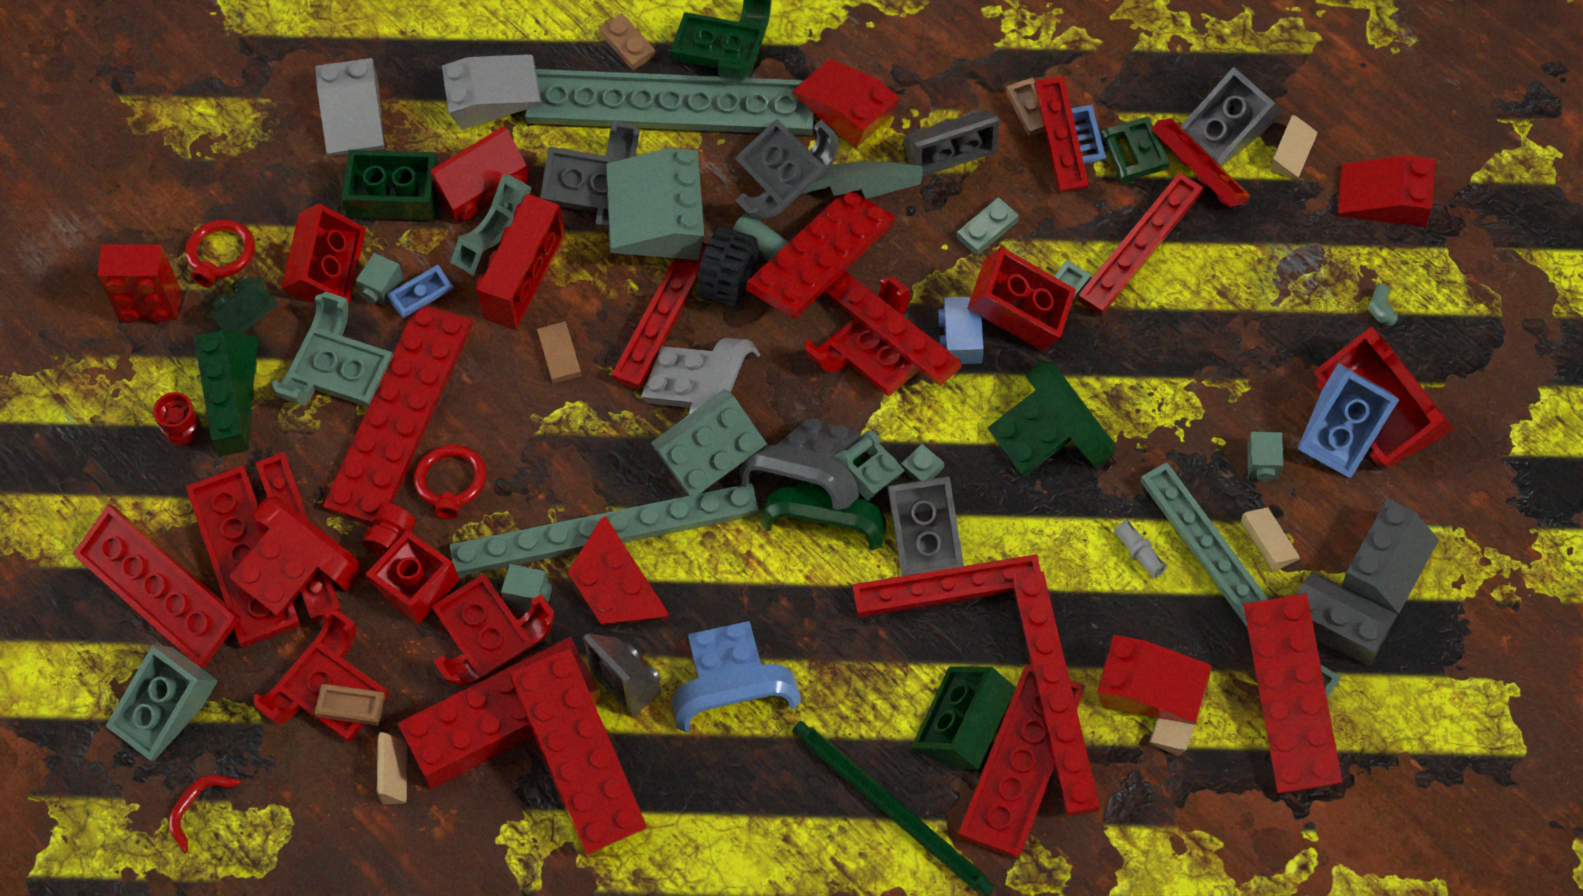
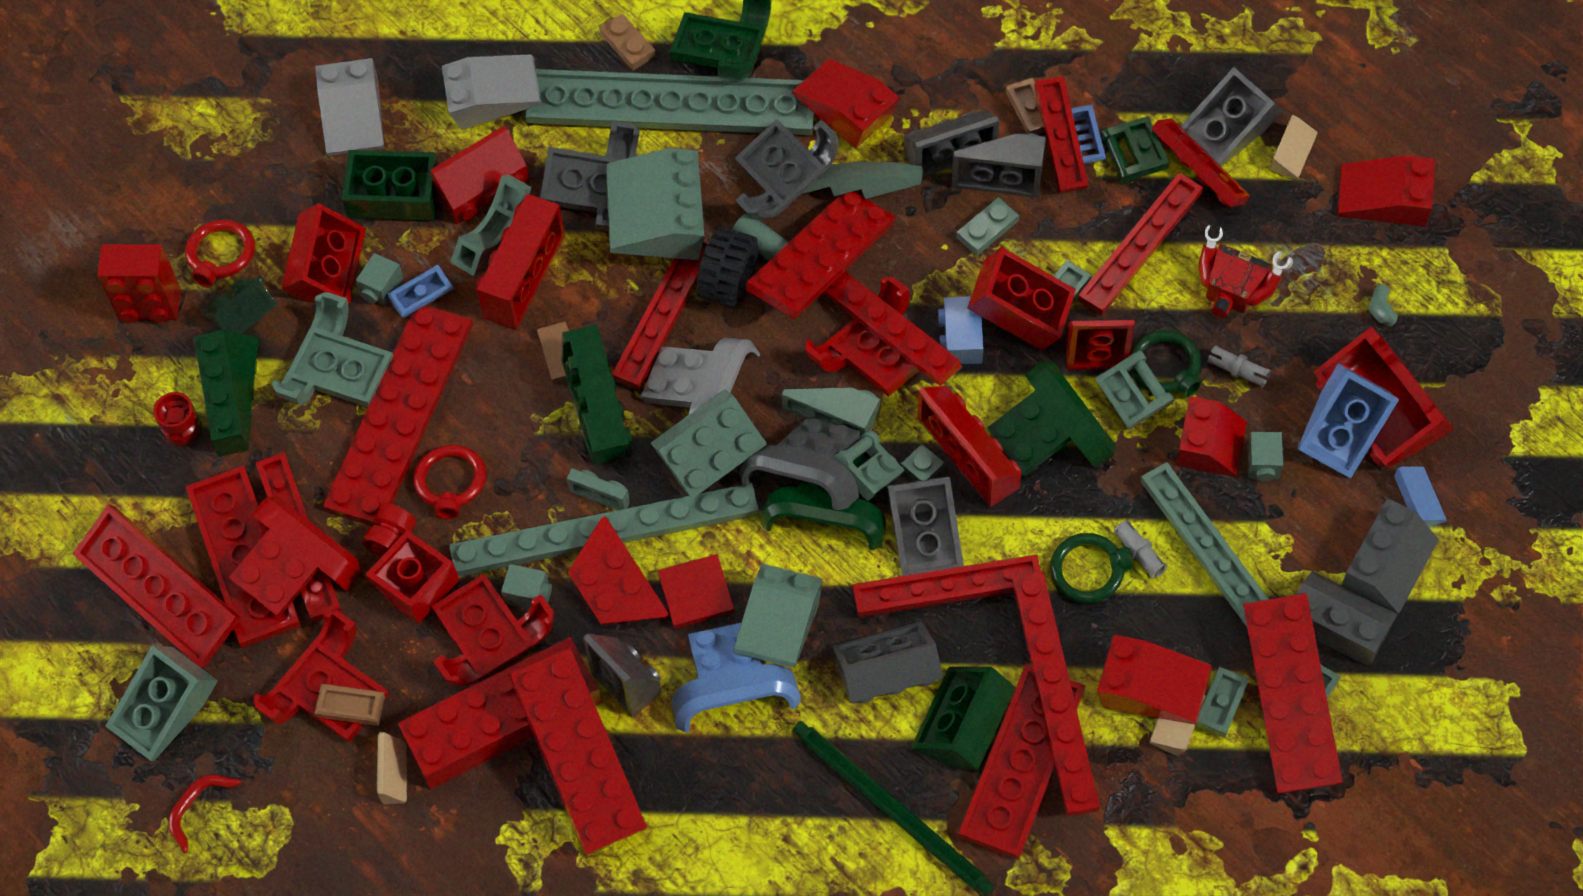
tan slope [1241,507,1300,572] -> none
none -> dark green wedge [561,325,632,465]
none -> sand green plate [567,469,630,510]
none -> red tile [657,554,735,630]
none -> sand green slope [733,564,822,668]
none -> sand green slope [782,387,880,436]
none -> dark grey slope [832,621,943,703]
none -> red slope [917,386,1022,507]
none -> dark grey slope [952,133,1046,198]
none -> dark green piece [1050,533,1133,604]
none -> red slope [1065,320,1135,370]
none -> sand green plate [1095,351,1175,430]
none -> dark green piece [1129,330,1202,398]
none -> red slope [1176,396,1247,478]
none -> sand green plate [1195,667,1249,738]
none -> red torso [1198,225,1293,318]
none -> light grey pin [1207,345,1271,388]
none -> medium blue slope [1394,467,1447,527]

